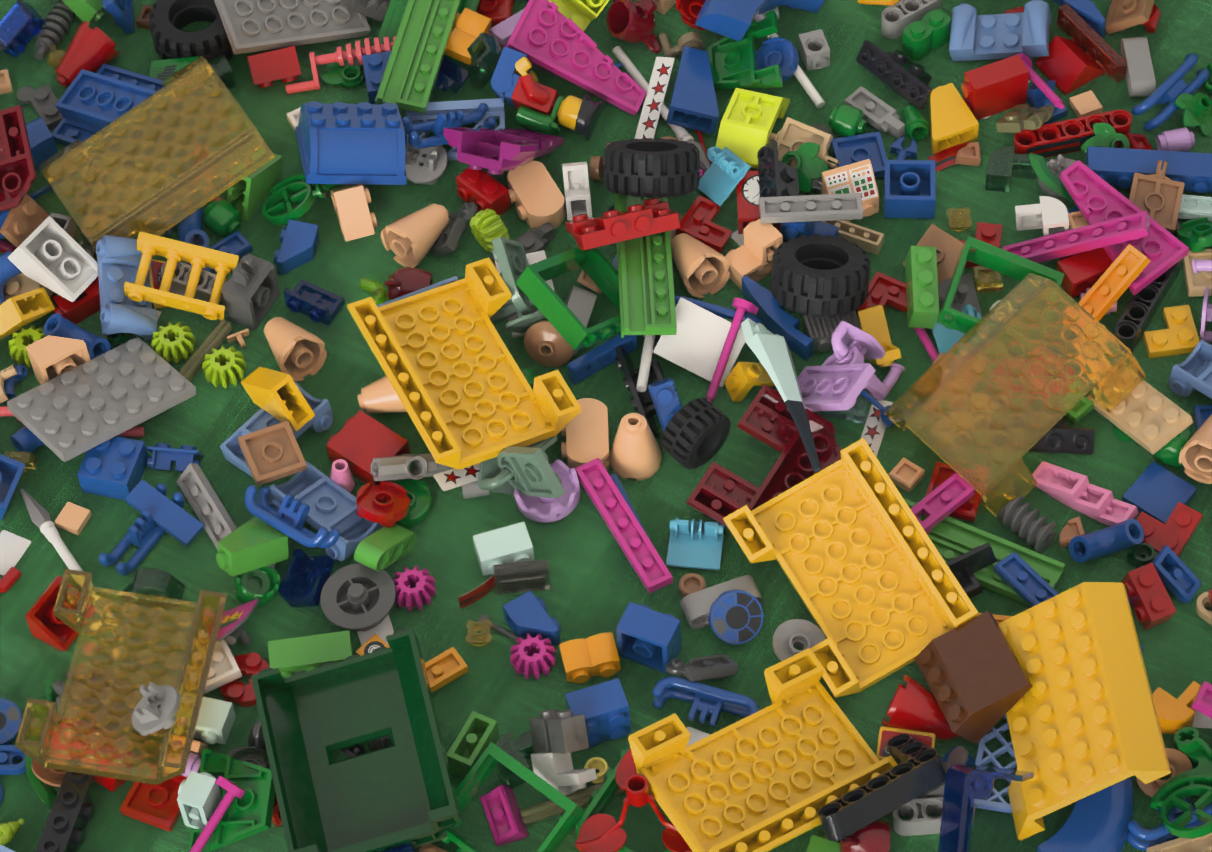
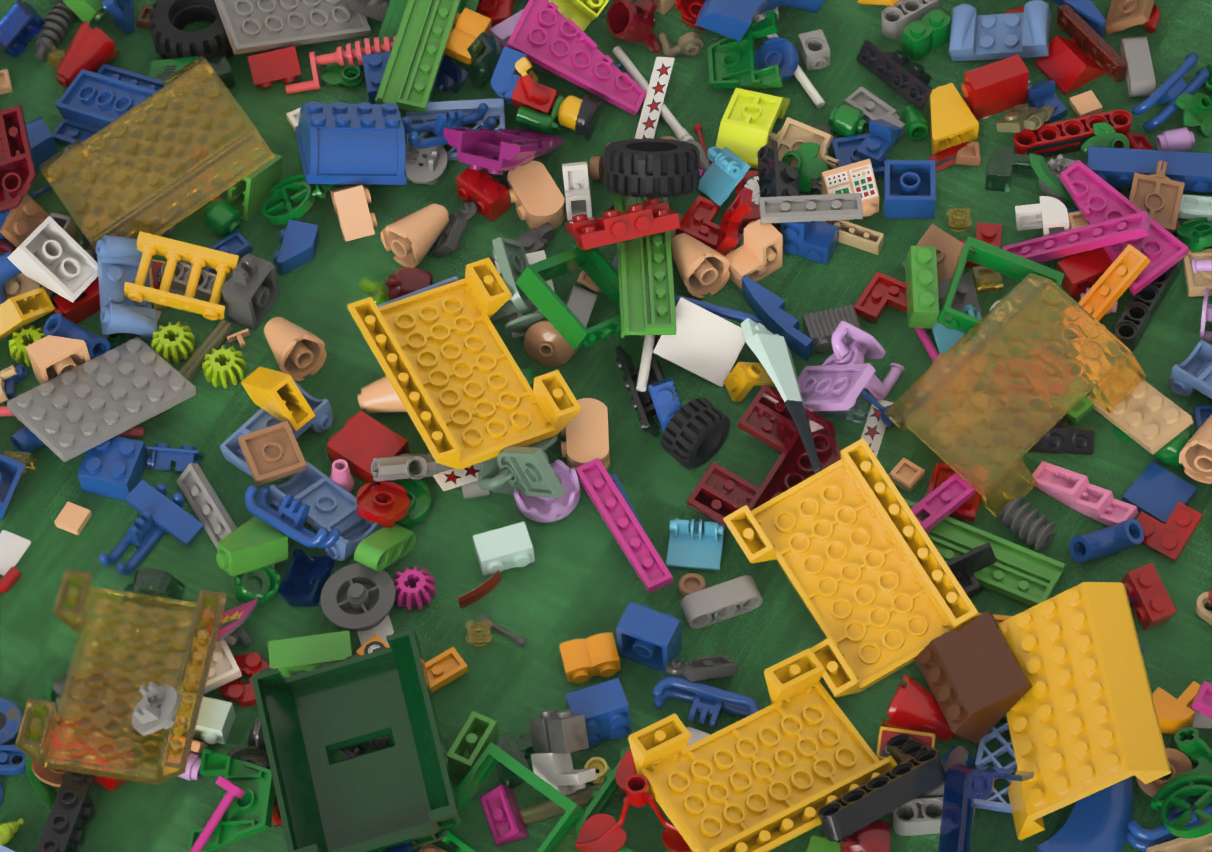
dark grey hinge [16,84,63,131] -> none
piece [21,488,127,643] -> none
red slope [25,575,97,652] -> none
red plate [120,763,187,832] -> none
blue cylinder [177,203,209,248] -> none
light aqua brick [177,771,221,829] -> none
clear blue bracket [283,279,345,326] -> none
lime gear [470,208,509,253] -> none
clear smoke plate [493,559,551,595] -> none
blue slope [503,590,561,646] -> none
dark pink gear [510,633,556,680] -> none
blue tile [567,334,638,385] -> none
light nougat cone [609,413,662,481] -> none
blue slope [666,46,719,134] -> none
dark pink piece [706,298,759,403] -> none
tile [708,589,764,645] -> none
black tyre [770,234,871,317] -> none
light grey dish [772,619,826,661] -> none
yellow bracket [857,305,902,367] -> none
blue bar [890,137,917,160] -> none
blue tile [994,551,1058,607] -> none
dark pink piece [1019,53,1064,109] -> none
nougat tile [1059,516,1085,548] -> none
dark green plate [1127,543,1159,567] -> none
yellow plate [1143,305,1200,359] -> none
blue slope [1153,545,1202,604] -> none
none -> red plate [716,187,754,256]
none -> blue slope [857,119,903,166]

